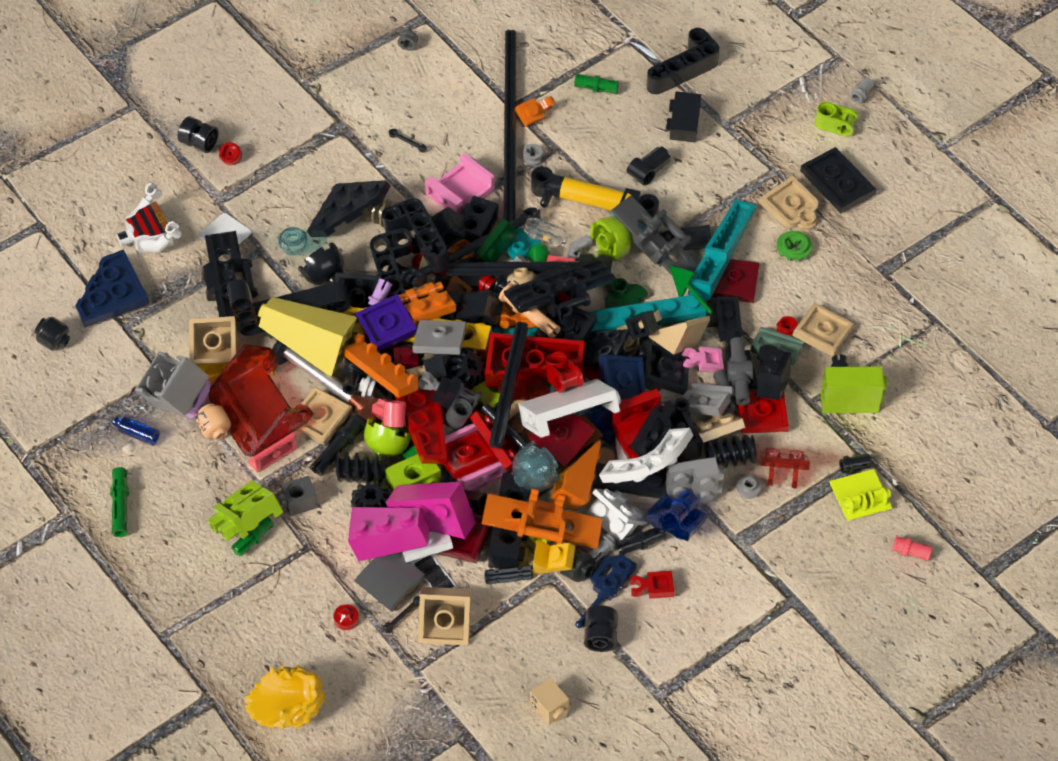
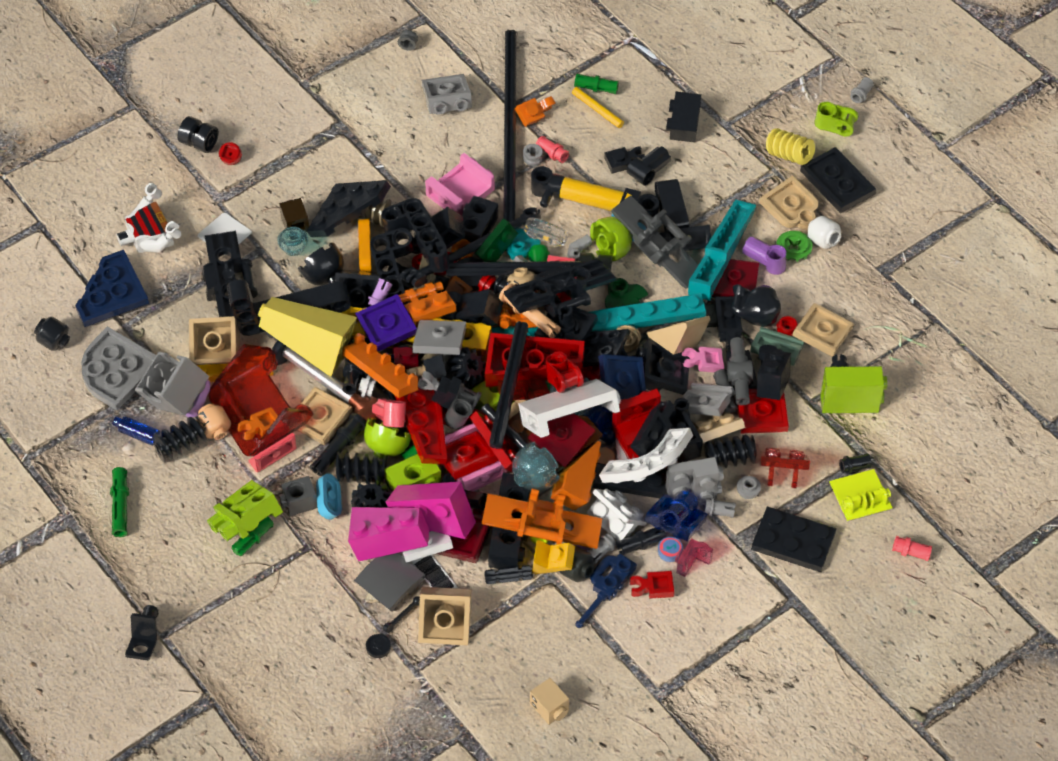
yellow hair [245,665,326,729] -> none
red tile [333,604,359,630] -> none
black hinge [389,129,427,153] -> none
black wheel [584,605,618,652] -> none
black piece [625,310,662,339] -> none
black beam [646,28,719,95] -> none
green piece [669,265,712,314] -> none
none -> light grey plate [81,326,156,411]
none -> black bracket [125,605,159,661]
none -> black piece [153,417,208,463]
none -> orange plate [238,407,283,440]
none -> dark brown brick [279,198,309,237]
none -> medium azure plate [316,474,342,520]
none -> light orange beam [358,219,372,273]
none -> black piece [366,634,391,658]
none -> light grey plate [422,74,472,115]
none -> coral pin [536,136,569,163]
none -> yellow bar [572,87,624,128]
none -> black plate [604,146,645,174]
none -> black beam [655,179,689,230]
none -> medium blue tile [658,537,683,562]
none -> clear pink bracket [675,538,713,577]
none -> light grey pin [704,497,735,518]
none -> black piece [731,284,781,327]
none -> medium lavender piece [742,236,786,275]
none -> black plate [751,506,837,572]
none -> light yellow piece [766,128,815,165]
none -> white head [808,216,841,249]

